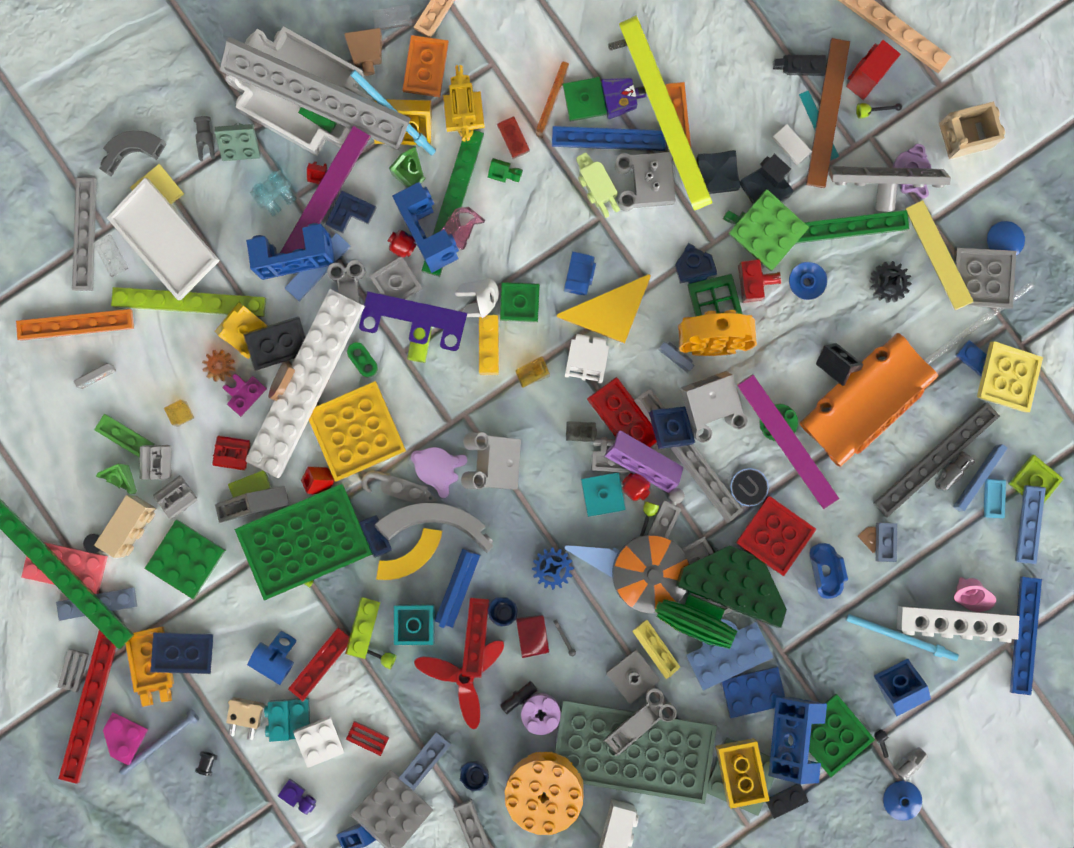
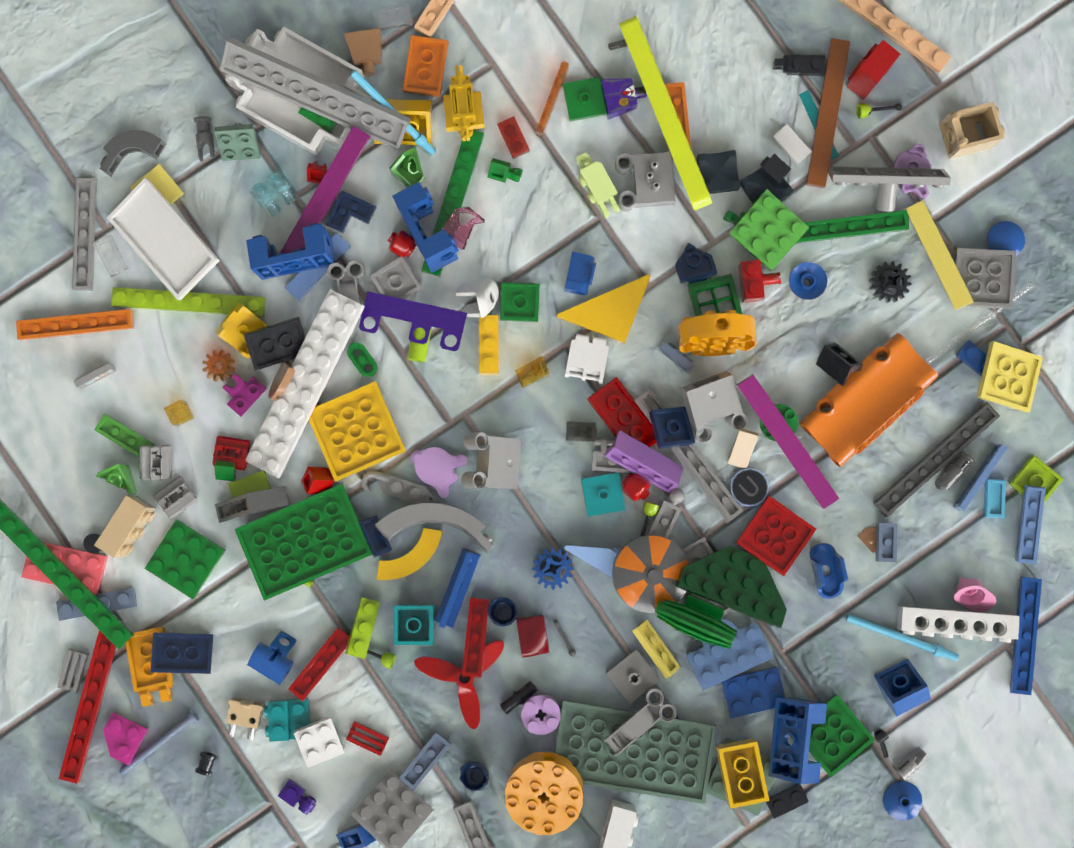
blue plate [552,126,666,151] -> none
none -> green tile [214,461,236,481]
none -> tile [728,428,758,469]

